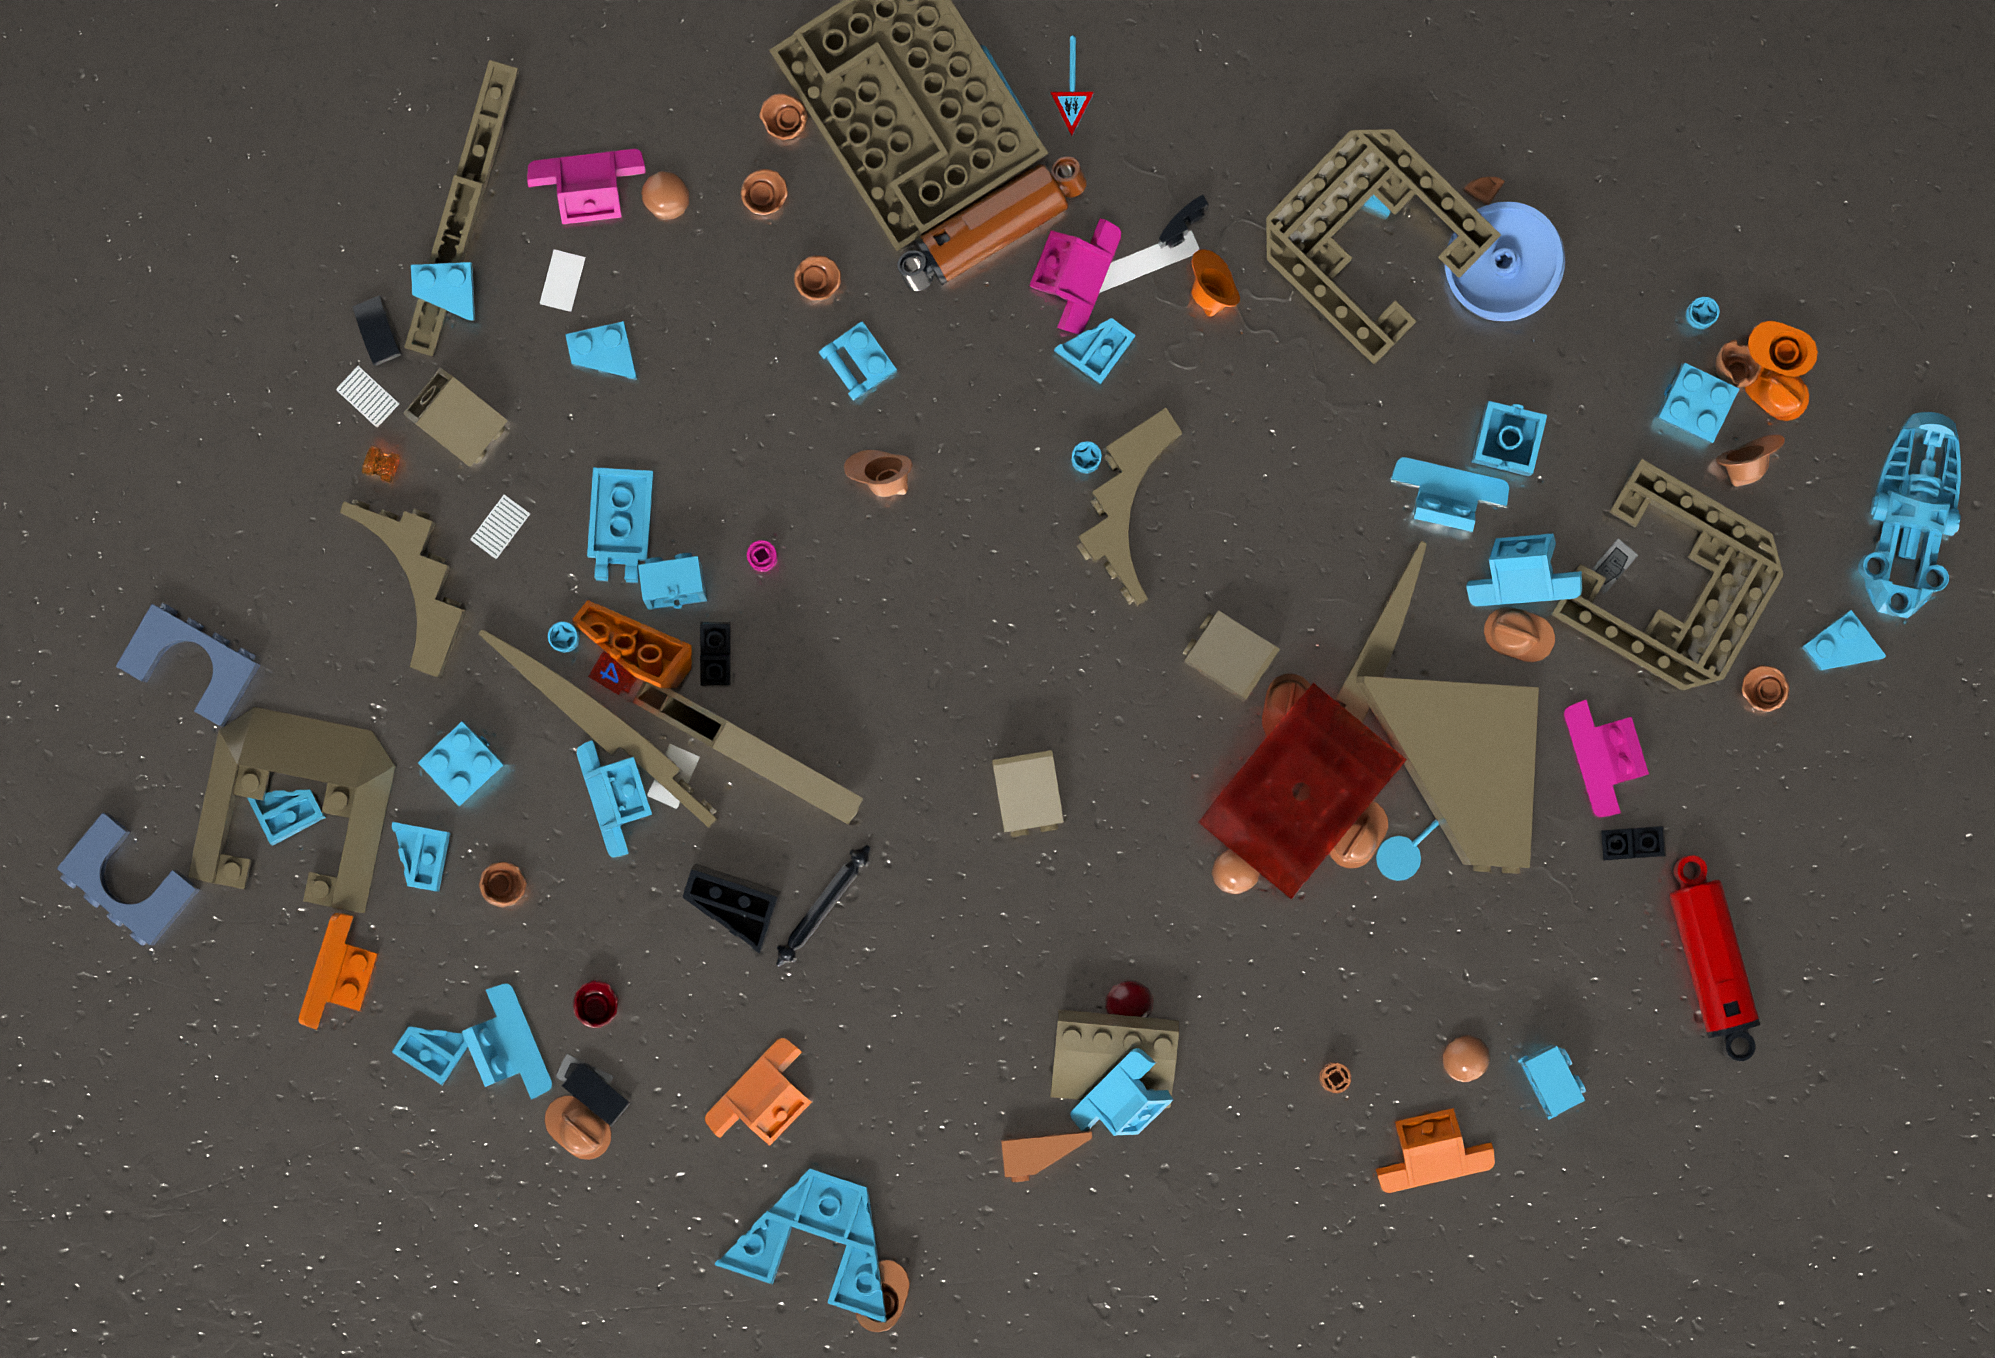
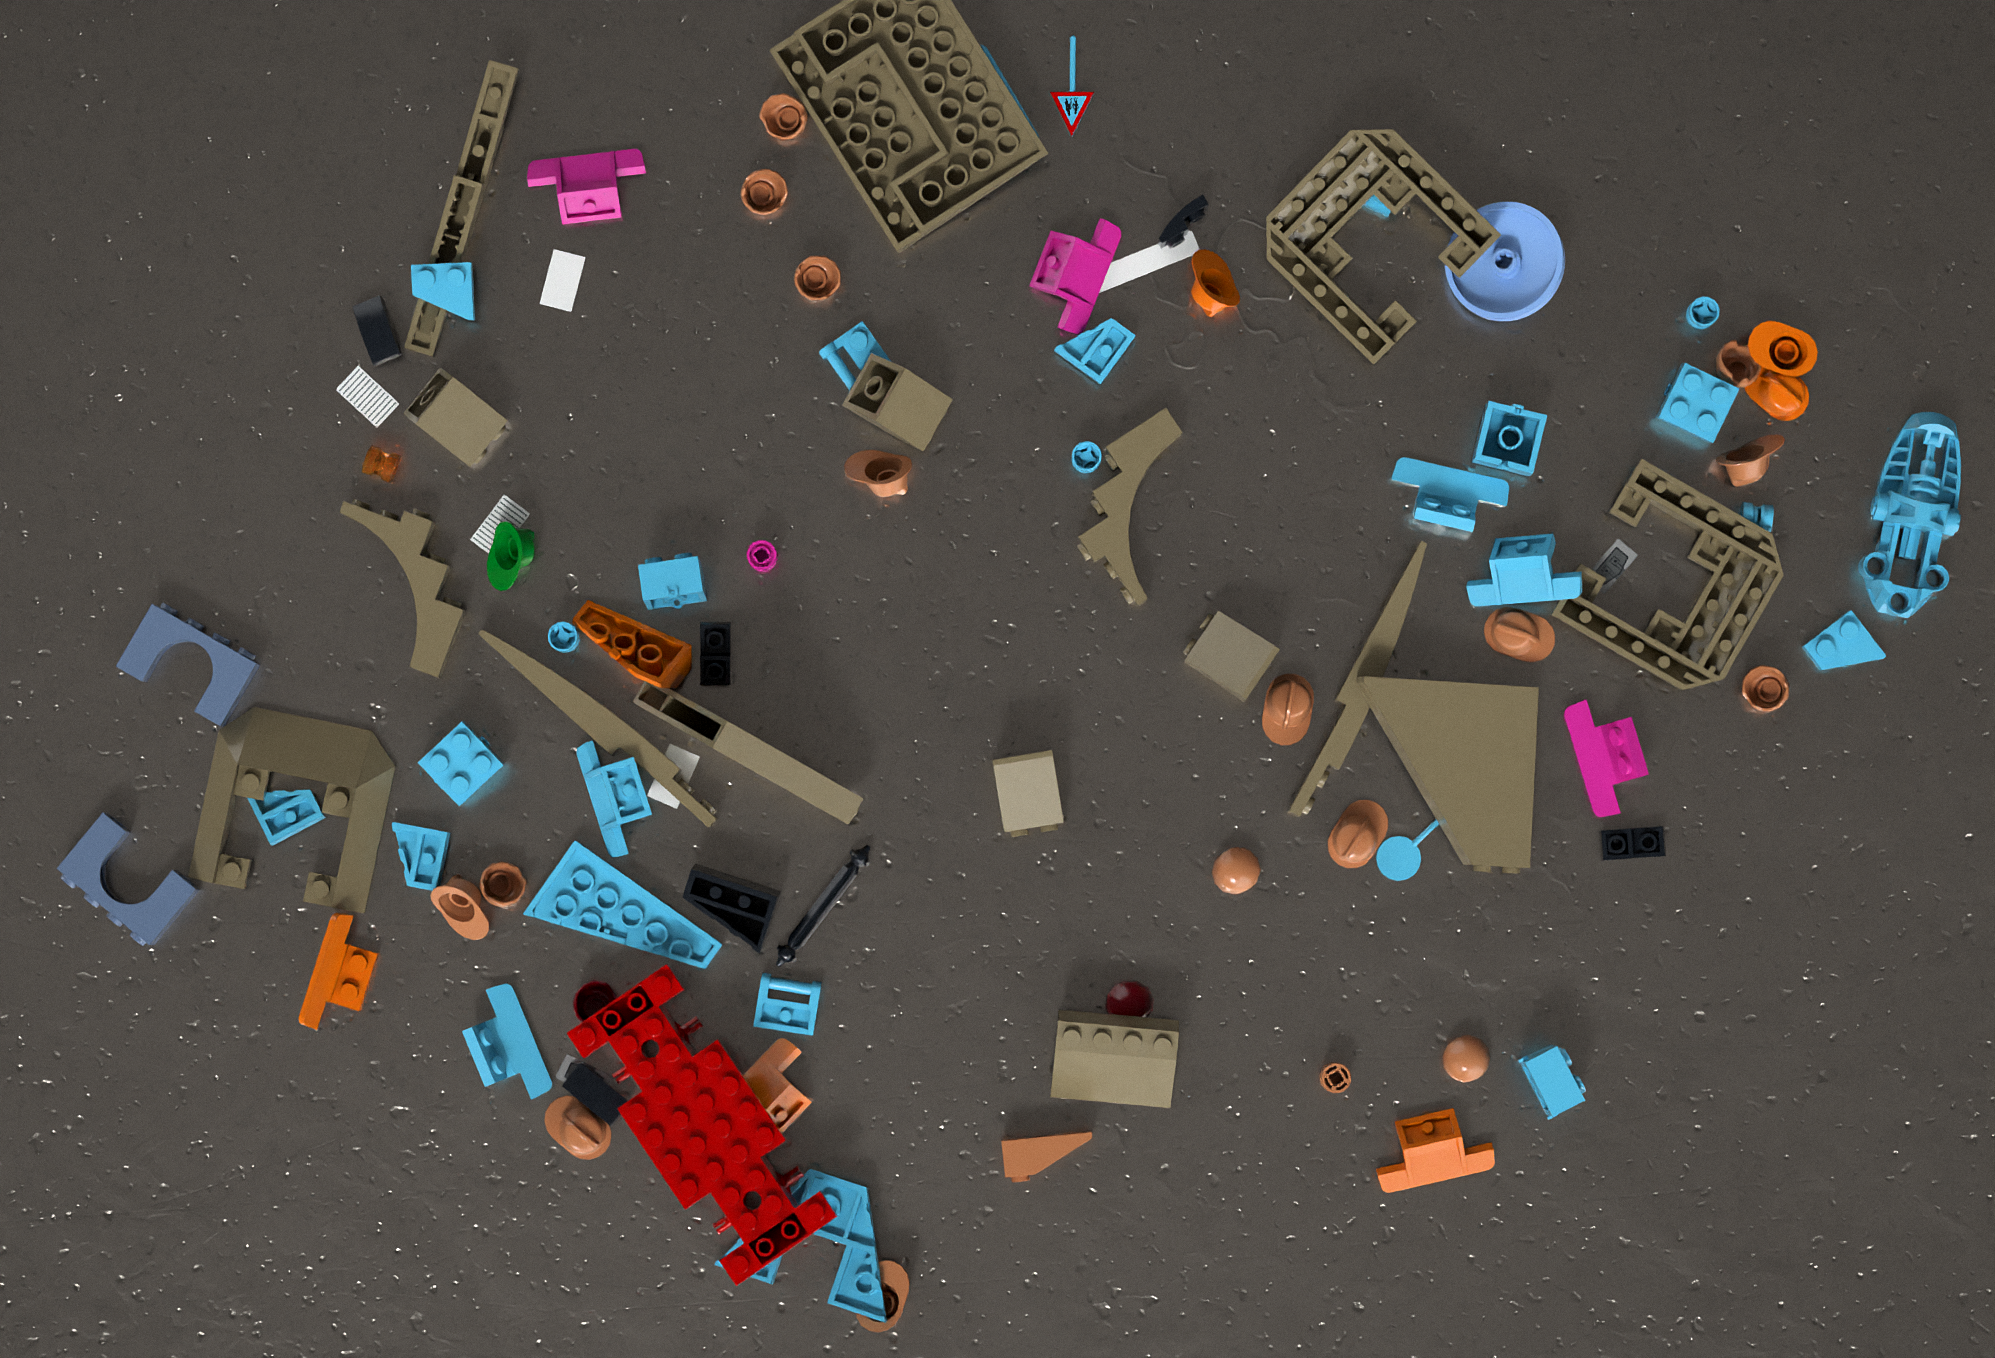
medium azure wing [392,1027,468,1086] -> none
medium azure wing [565,321,637,379] -> none
medium azure tile [587,467,654,583] -> none
clear red brick [588,651,637,696] -> none
nougat hair [641,171,689,219] -> none
dark orange piece [897,156,1087,291] -> none
medium azure plate [1070,1048,1173,1136] -> none
clear red slope [1198,683,1407,899] -> none
nougat tile [1463,177,1505,206] -> none
red piece [1669,855,1761,1061] -> none
none -> nougat piece [430,874,489,940]
none -> green piece [487,521,535,591]
none -> medium azure wing [523,840,723,969]
none -> red piece [567,964,838,1286]
none -> medium azure plate [753,973,822,1036]
none -> dark tan slope [842,353,953,451]
none -> medium azure wheel [1739,502,1774,533]

